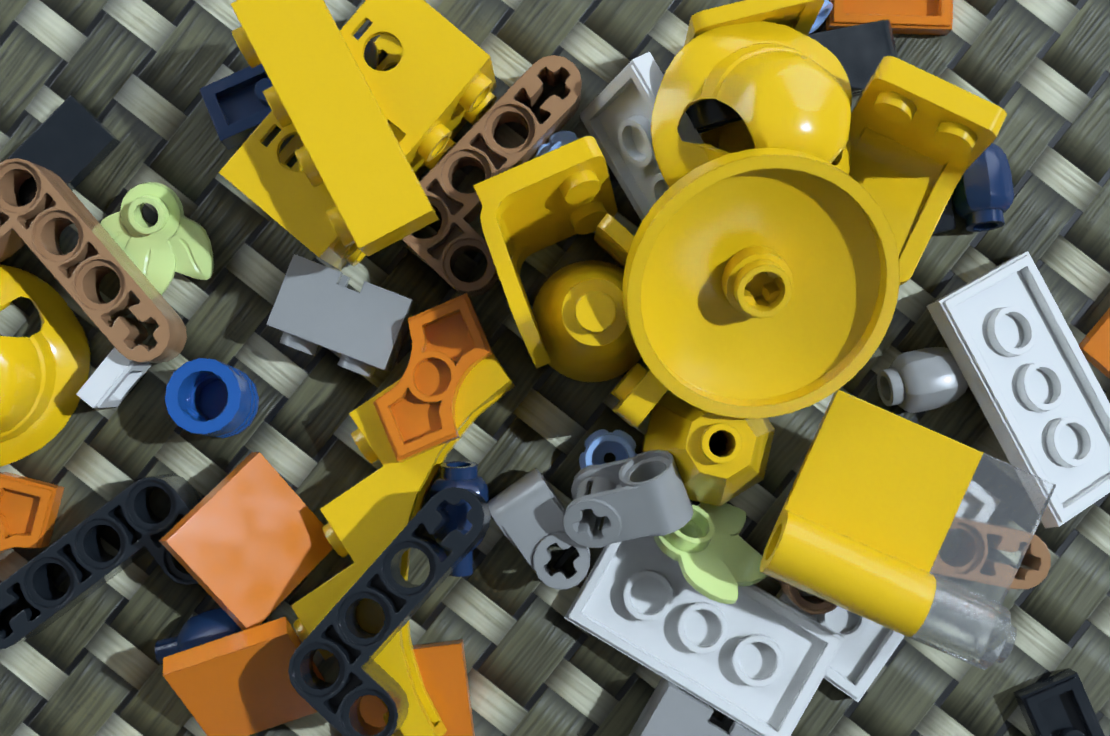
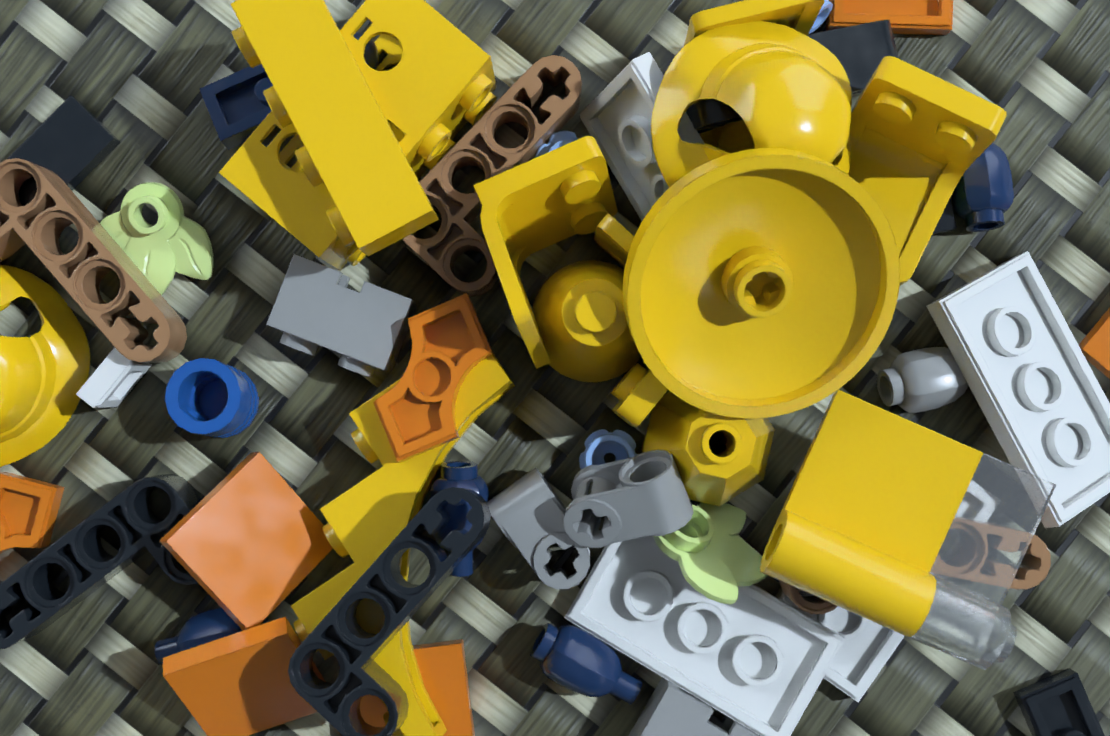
none -> dark blue plant [530,623,642,704]

